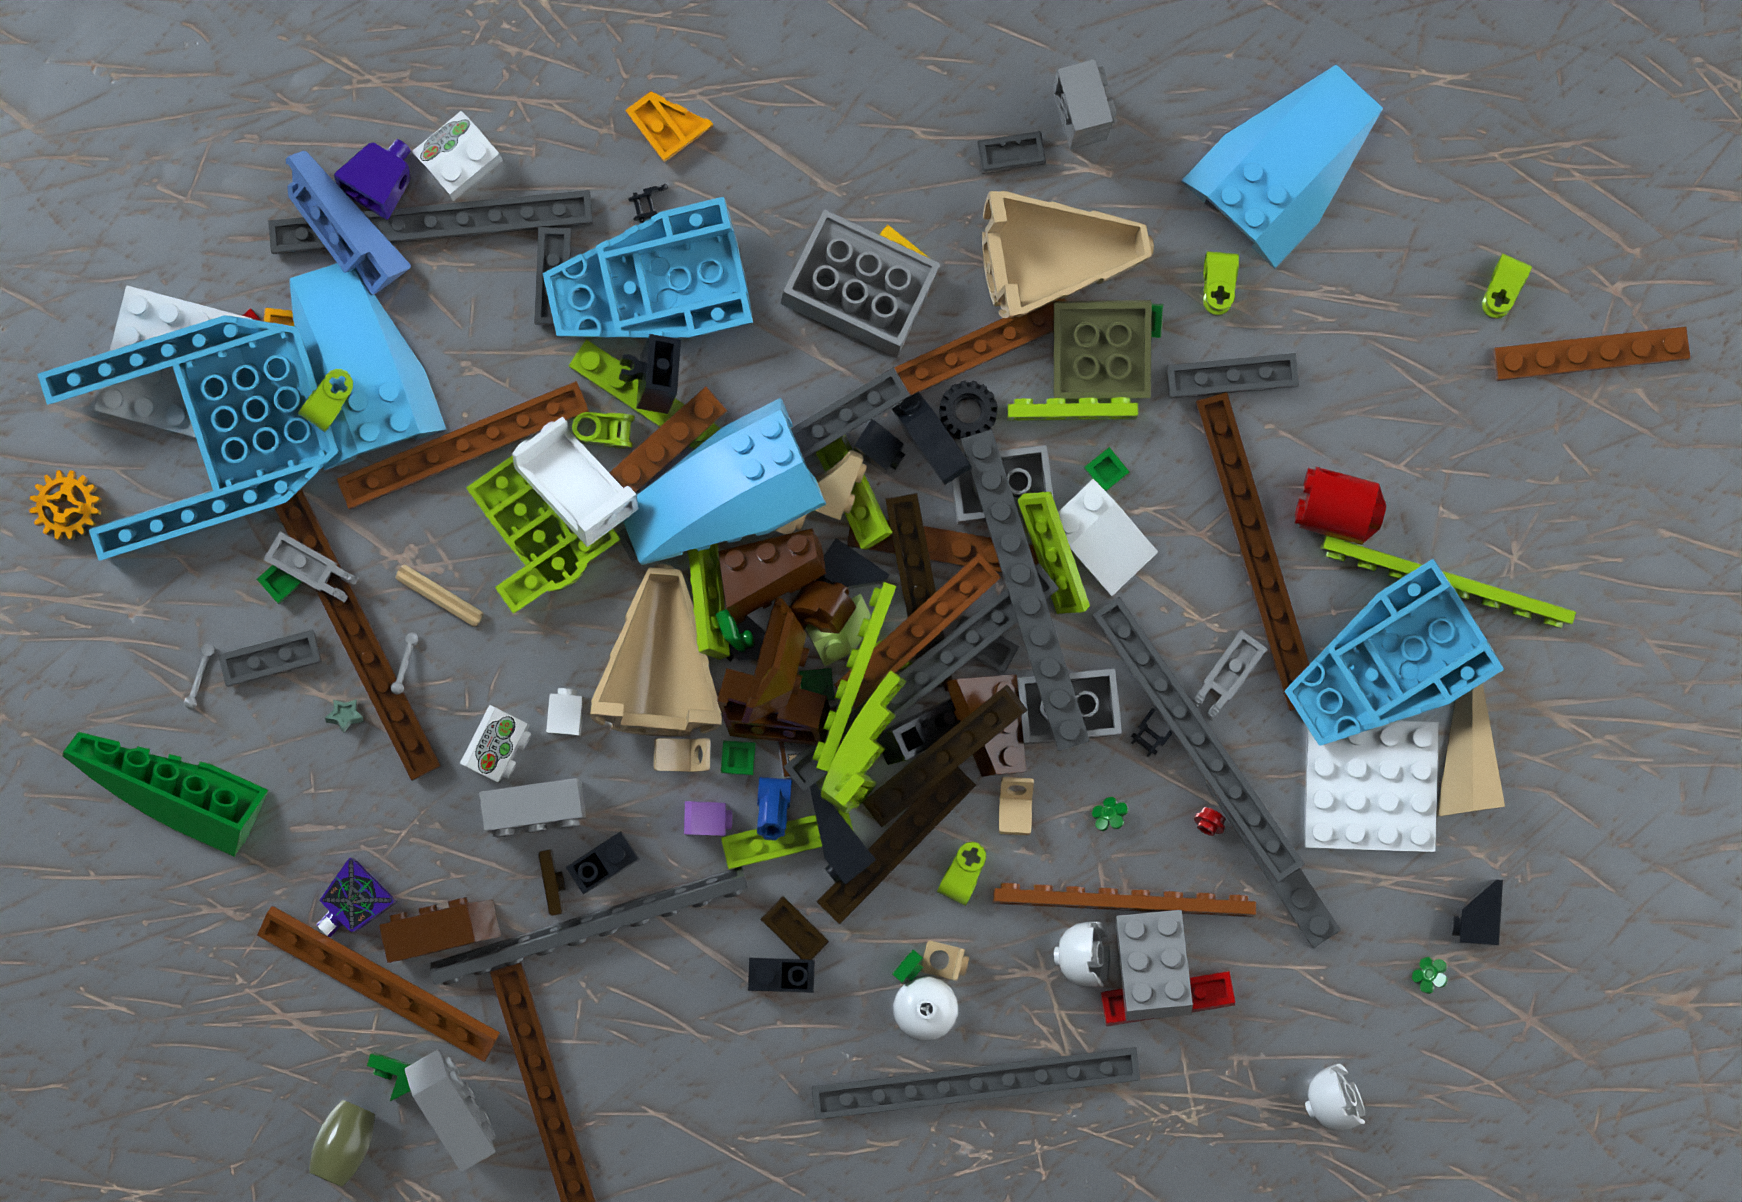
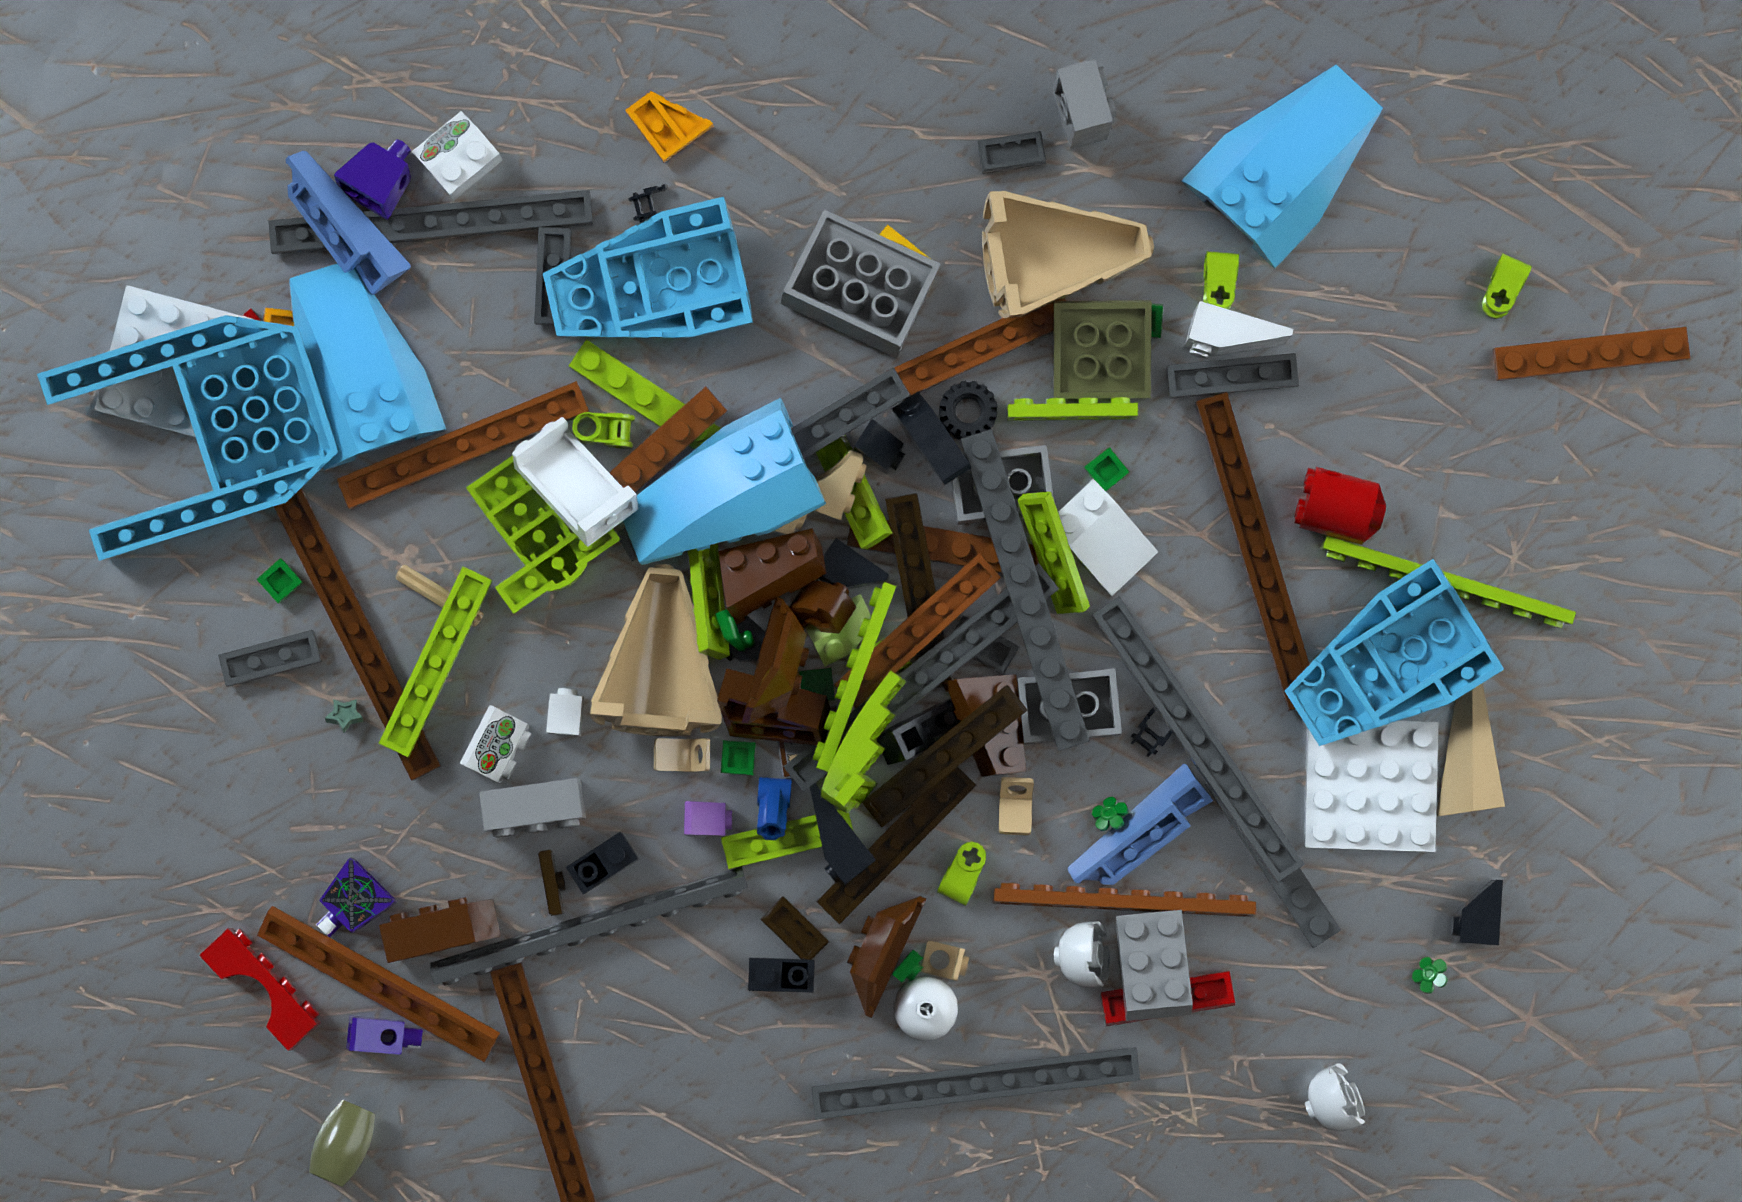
light orange gear [29,470,102,541] -> none
green wedge [62,732,268,857] -> none
light grey hinge [184,644,215,709] -> none
light grey hinge [263,531,359,602] -> none
lime piece [298,369,353,432] -> none
green slope [367,1052,412,1101] -> none
light grey hinge [391,633,419,695] -> none
light grey brick [404,1049,496,1172] -> none
black brick [618,334,681,414] -> none
light grey hinge [1192,630,1267,721] -> none
red plate [1194,807,1226,836] -> none
none -> red arch [199,928,321,1051]
none -> dark purple torso [346,1015,423,1055]
none -> lime plate [379,566,493,758]
none -> reddish brown wedge [847,896,926,1018]
none -> medium blue wedge [1068,764,1213,885]
none -> white slope [1184,301,1294,359]

